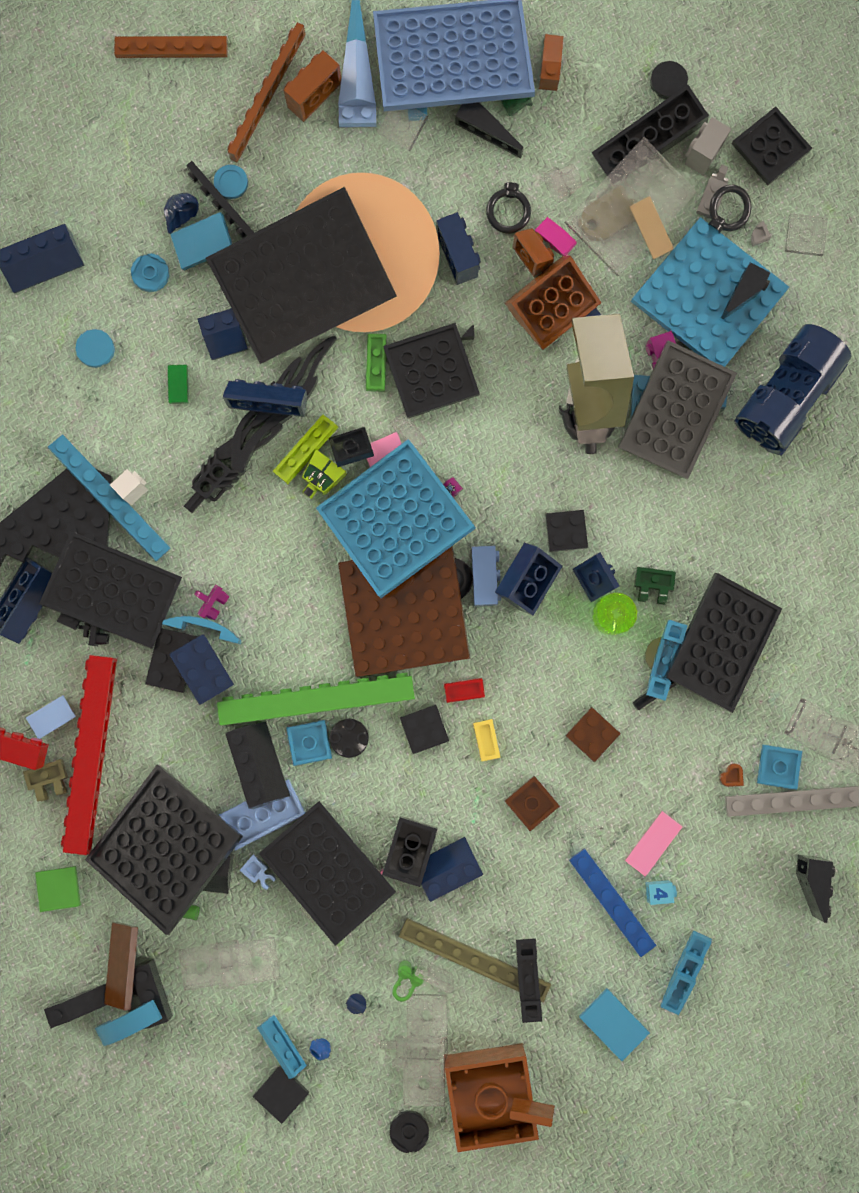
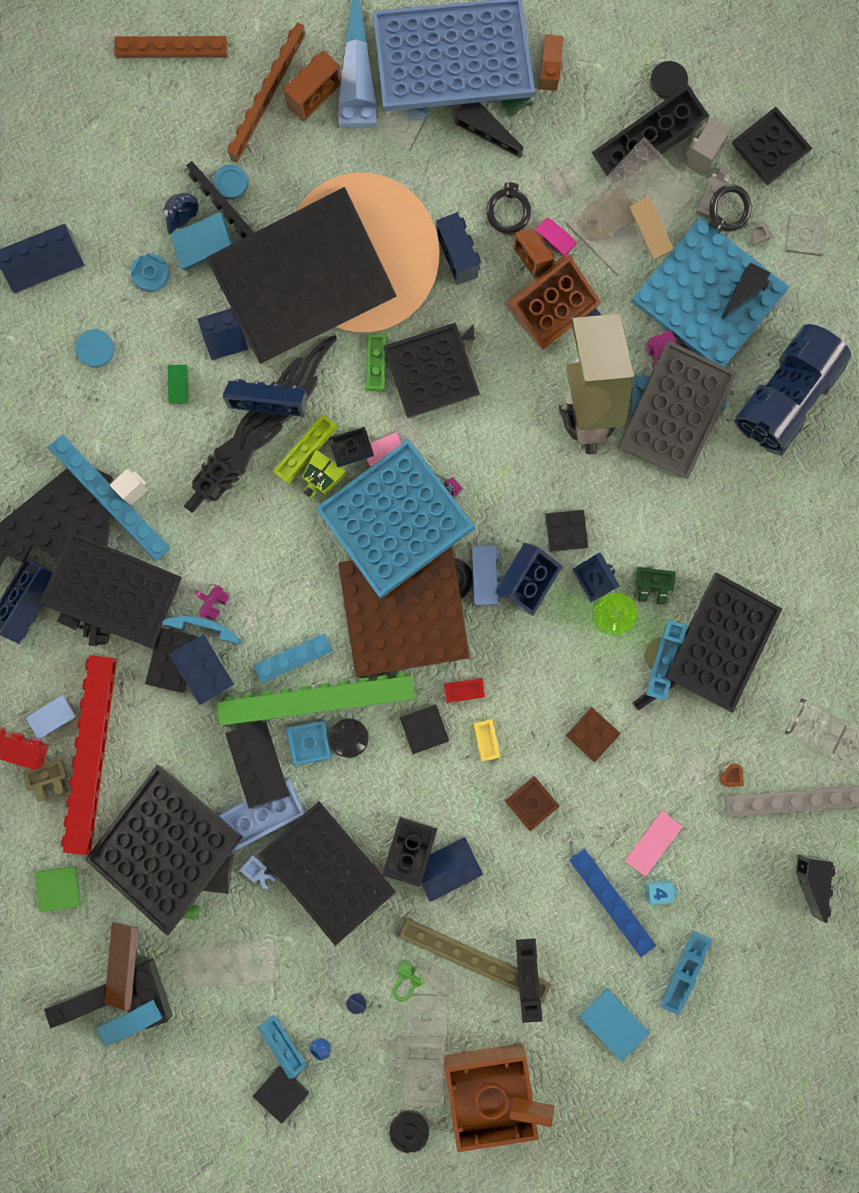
dark azure tile [757,745,802,790] -> none
none -> dark azure plate [253,634,333,683]

